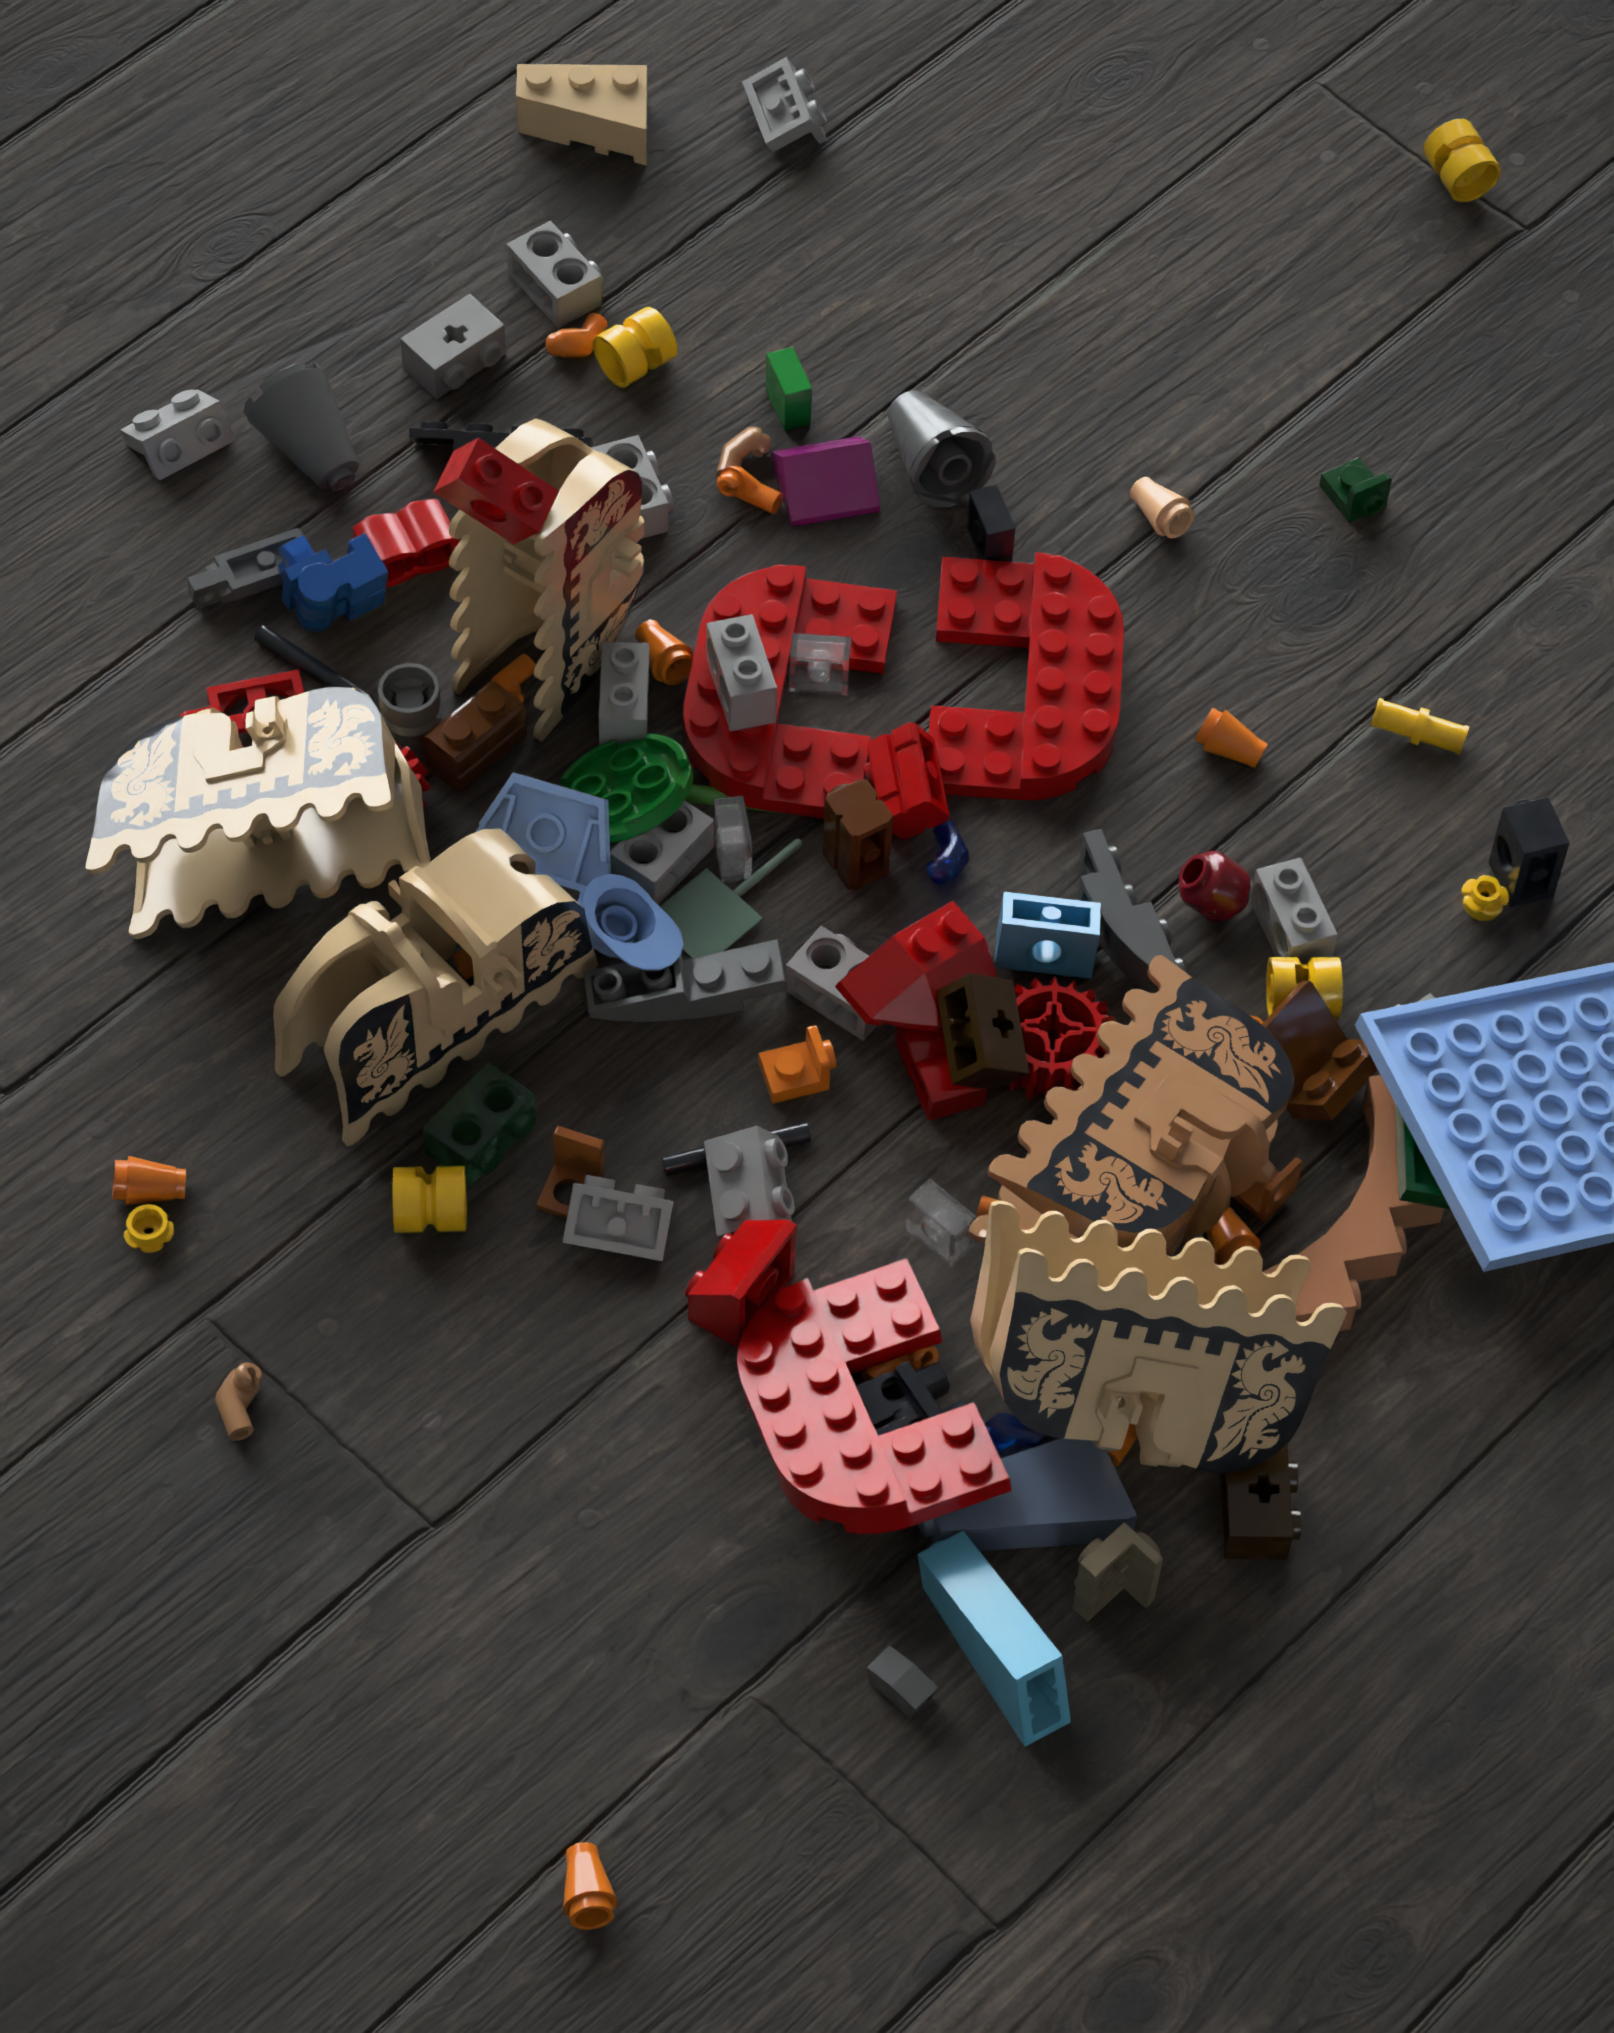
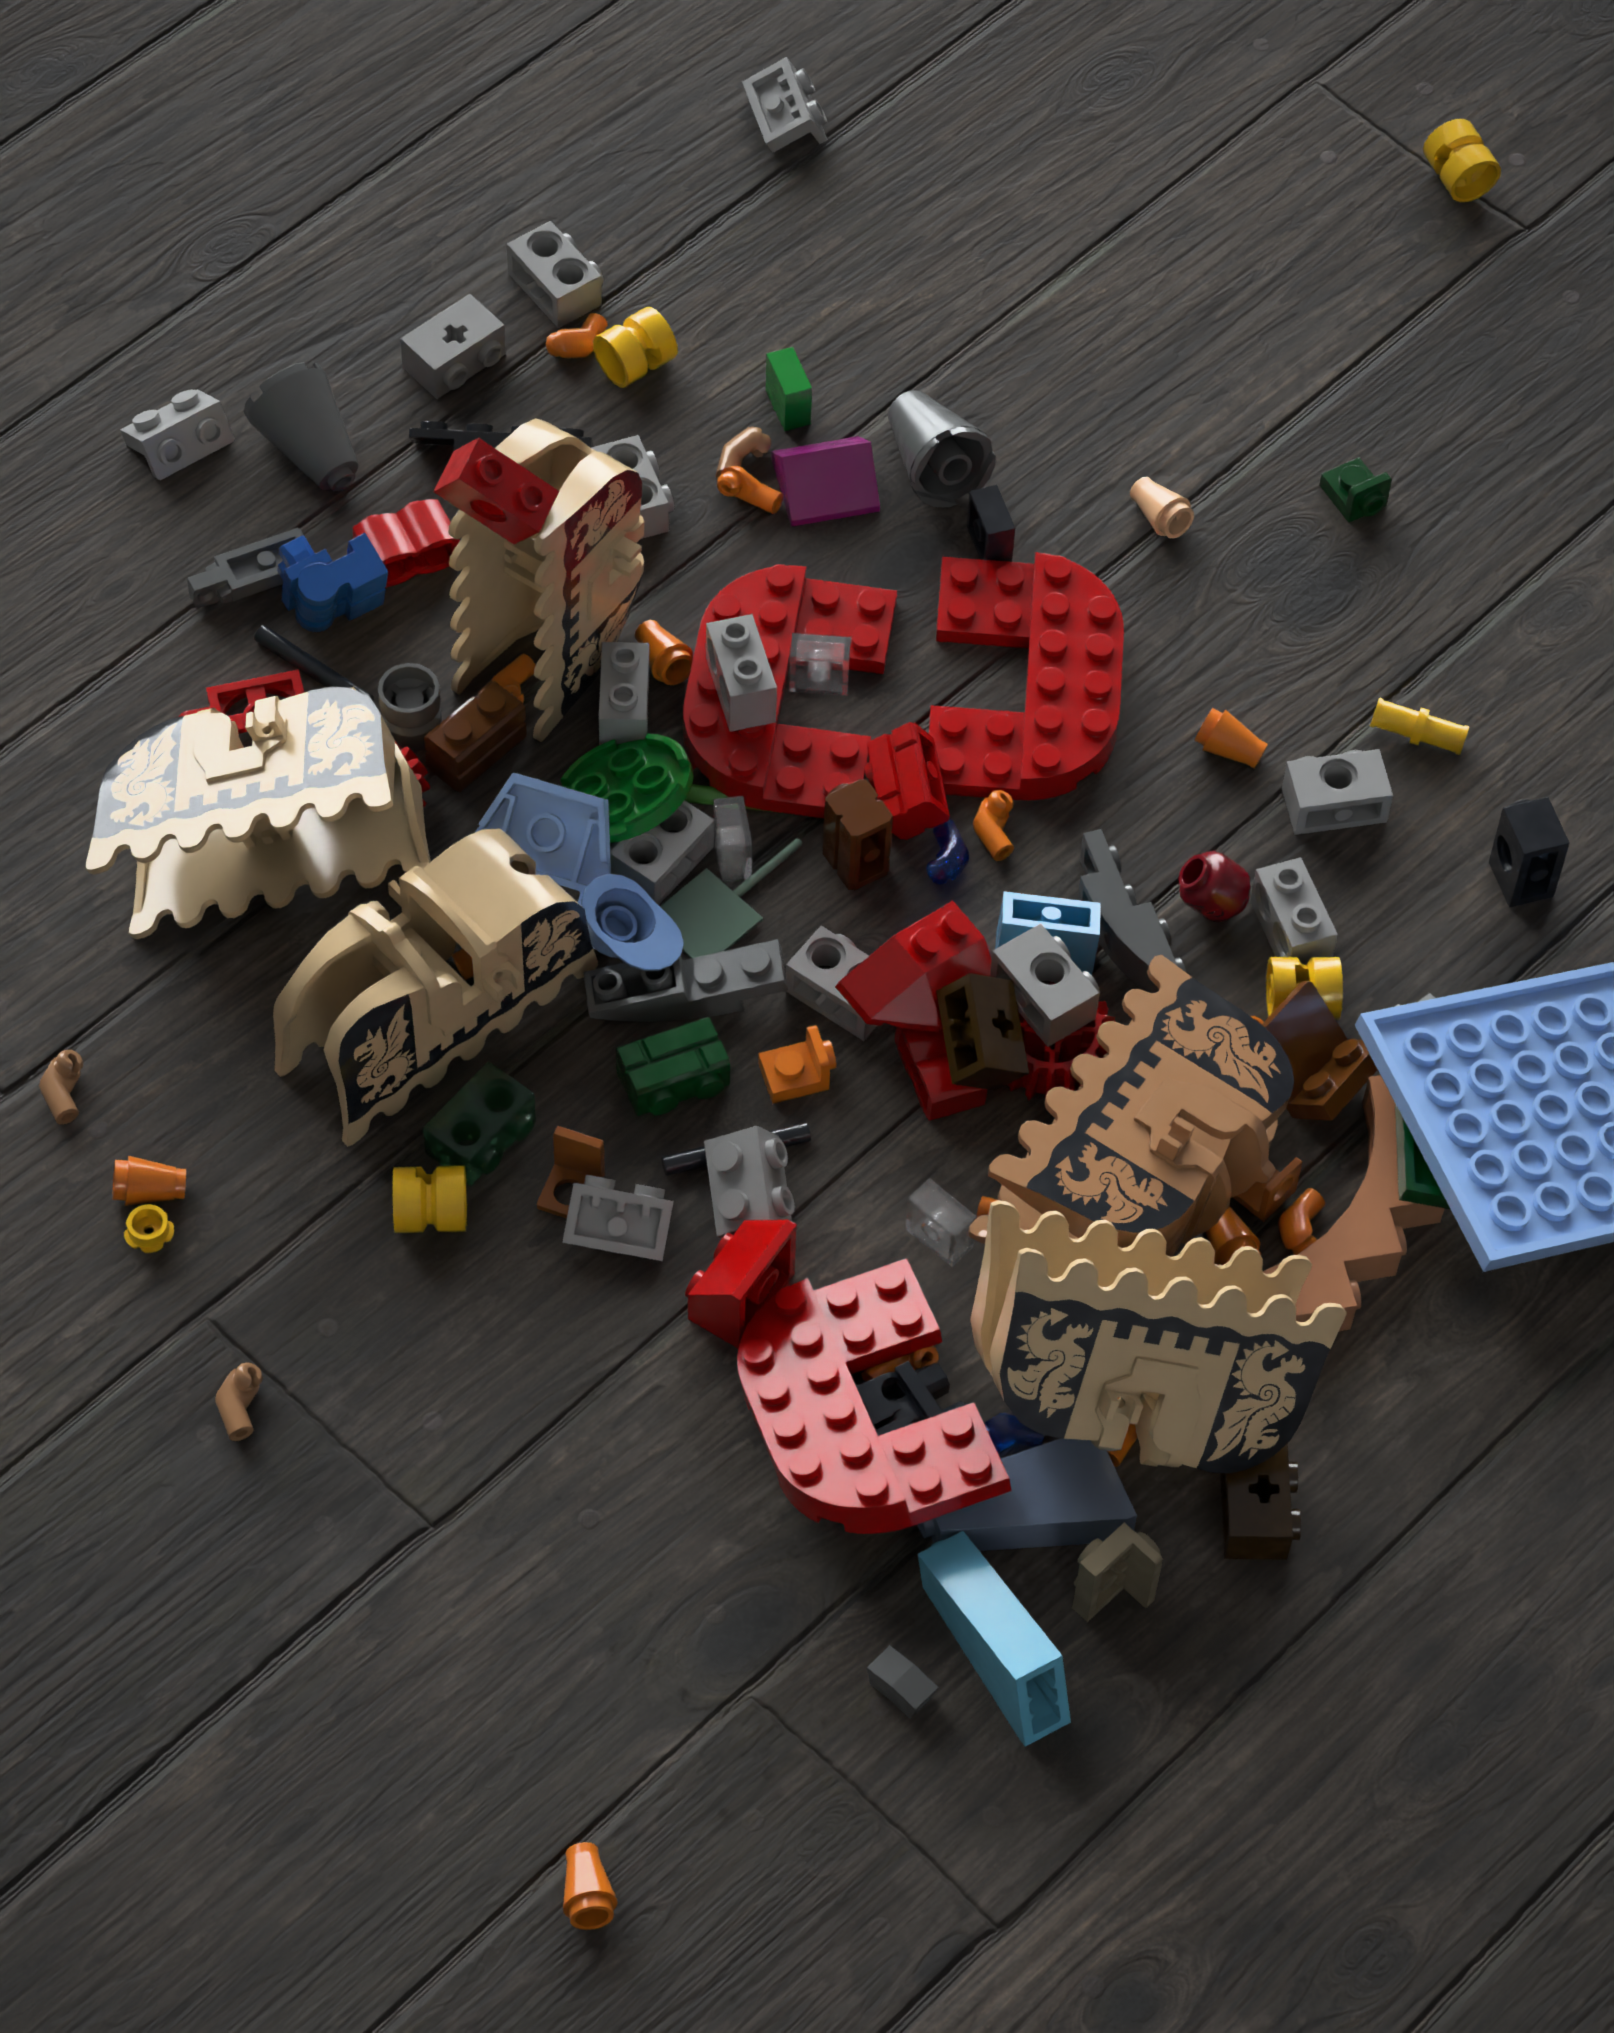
tan wedge [516,64,647,166] -> none
yellow plate [1461,875,1509,921] -> none
none -> medium nougat arm [39,1050,83,1124]
none -> dark green brick [616,1017,730,1116]
none -> orange arm [973,790,1014,861]
none -> light grey brick [990,923,1100,1047]
none -> orange arm [1278,1188,1326,1255]
none -> light grey brick [1282,749,1393,835]

